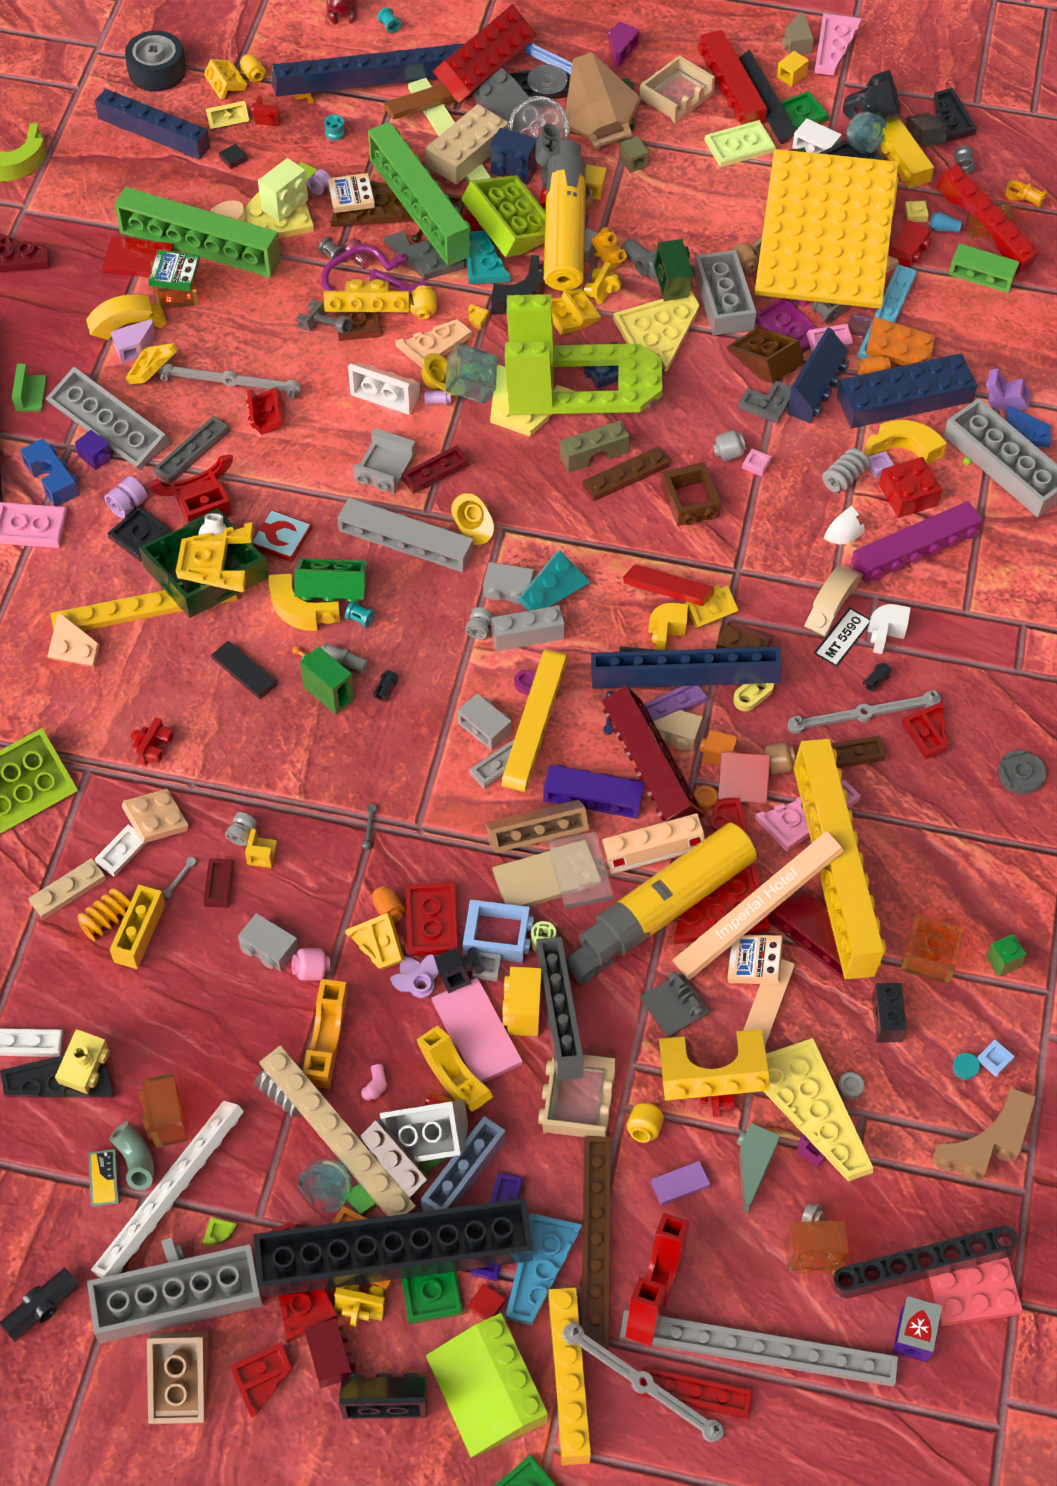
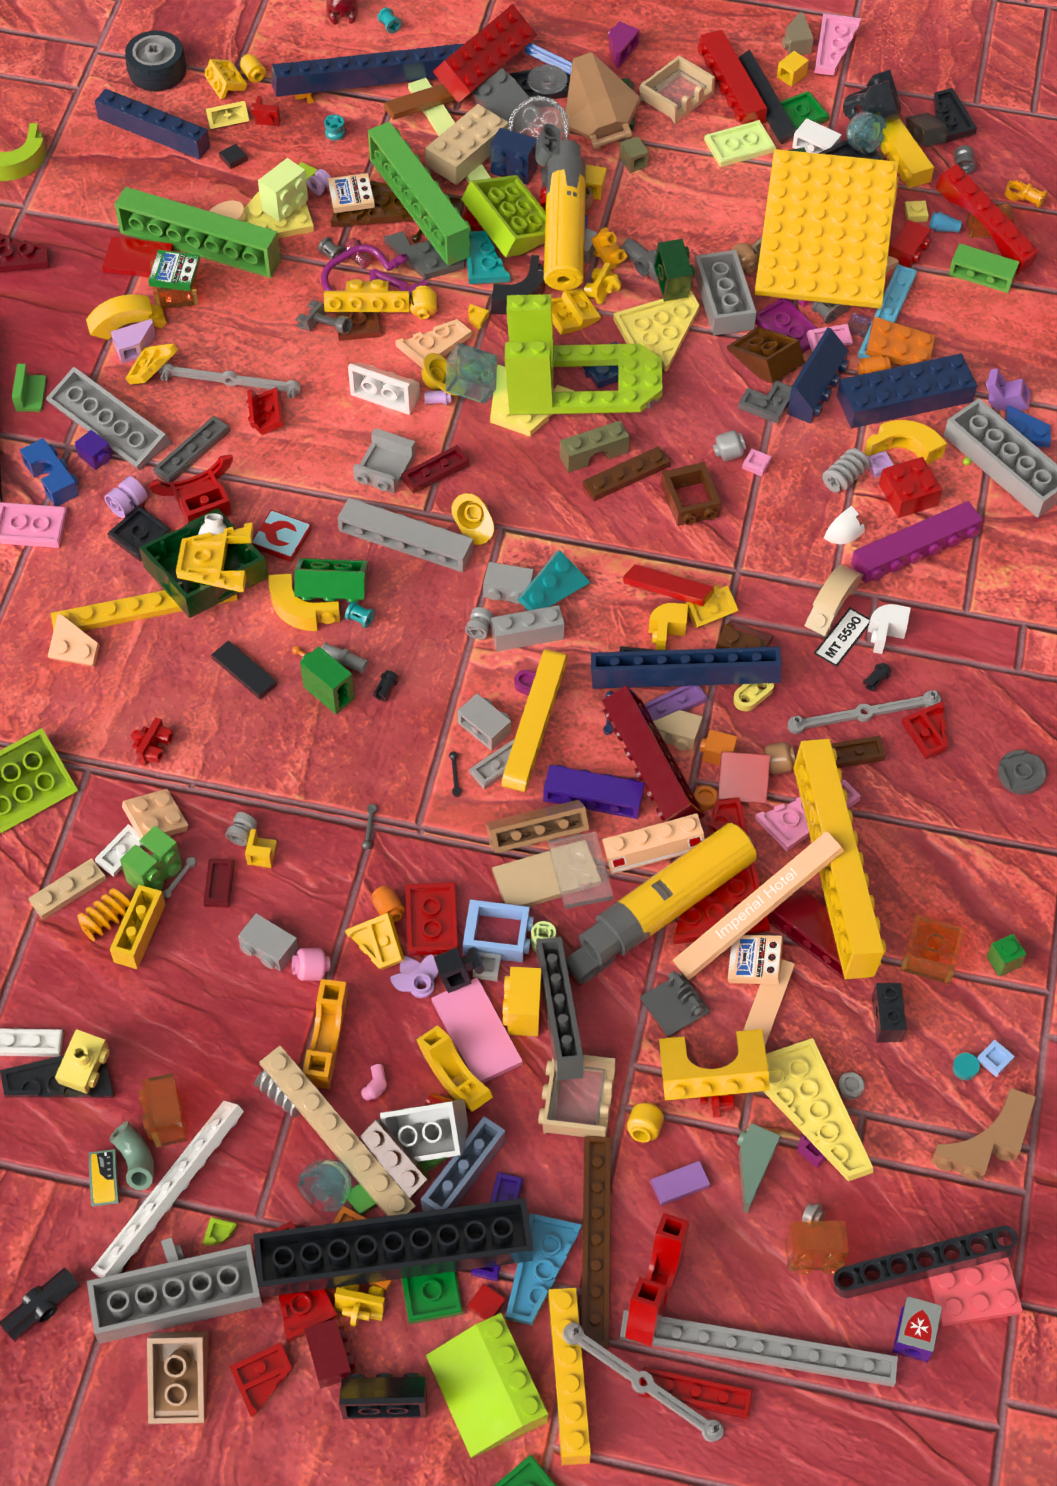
none -> bright green piece [120,826,182,891]
none -> black hinge [449,751,462,797]

